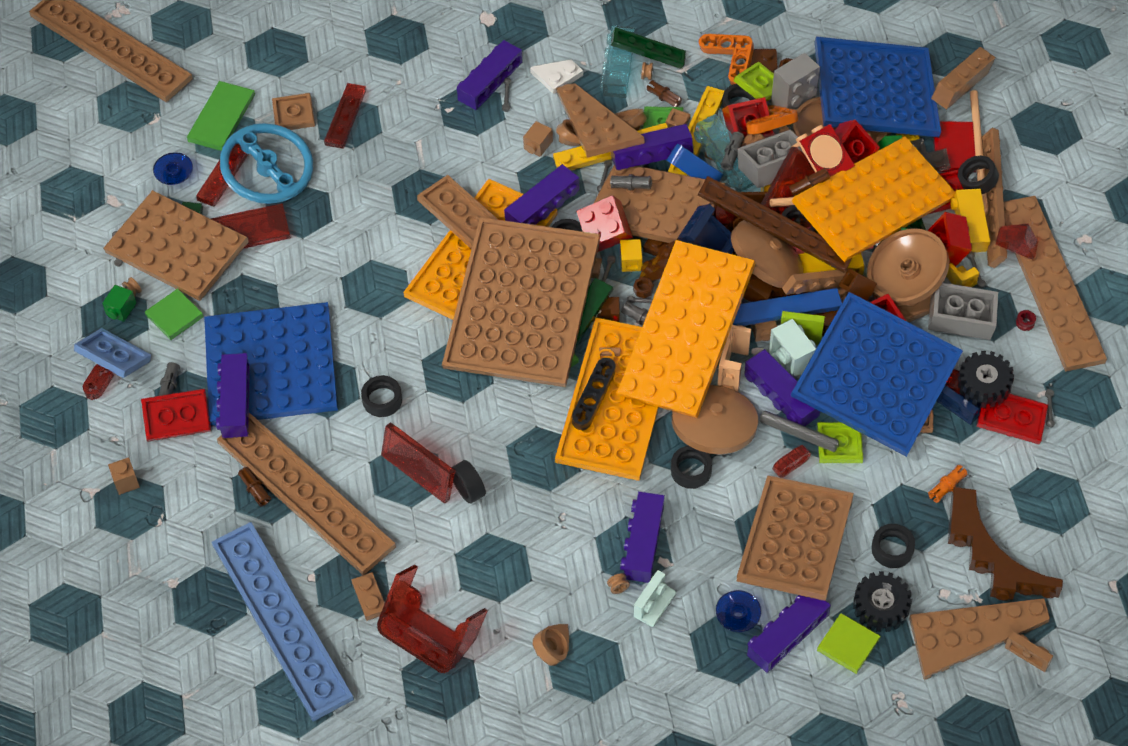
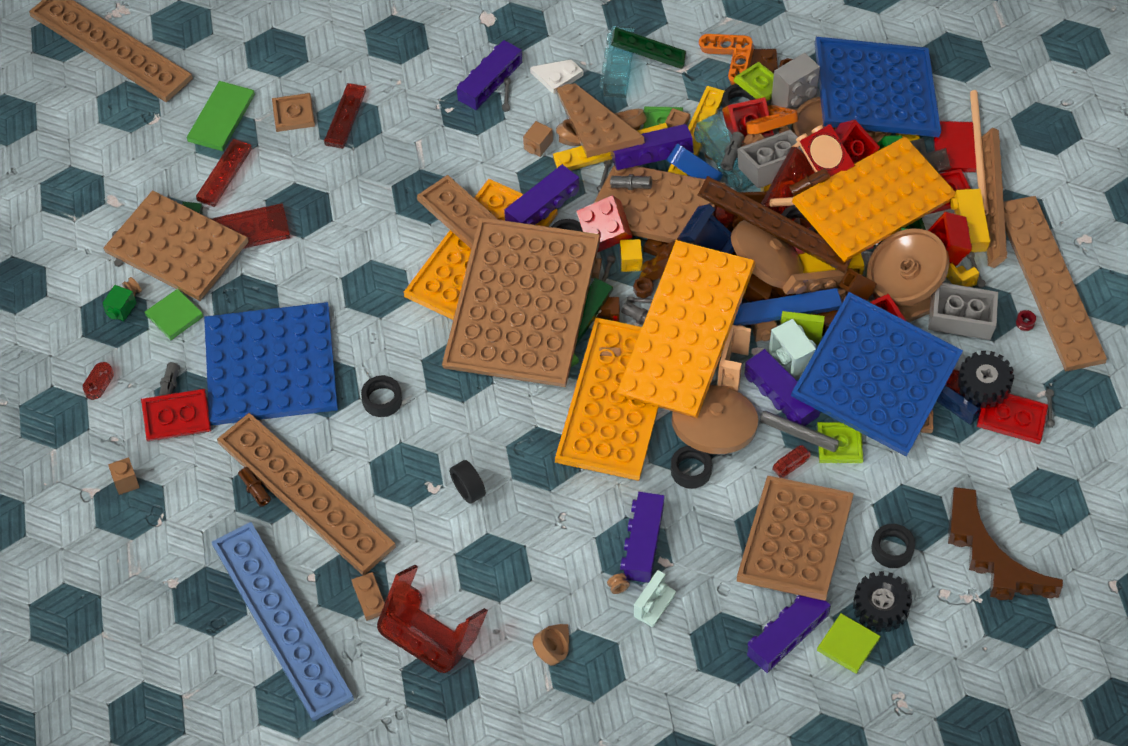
medium blue plate [74,328,151,378] -> none
clear blue dish [153,152,193,185] -> none
dark purple brick [216,353,250,438] -> none
dark azure piece [220,123,313,204] -> none
clear red tile [381,422,455,504] -> none
black beam [572,358,616,430] -> none
medium nougat bush [641,62,653,80] -> none
reddish brown axle [647,80,682,107] -> none
clear blue dish [716,590,761,632] -> none
medium nougat wing [909,598,1050,680] -> none
orange pin [928,465,968,503] -> none
medium nougat brick [931,47,996,110] -> none
black tyre [958,155,999,194] -> none
clear red slope [995,224,1038,260] -> none
medium nougat plate [1005,631,1053,672] -> none

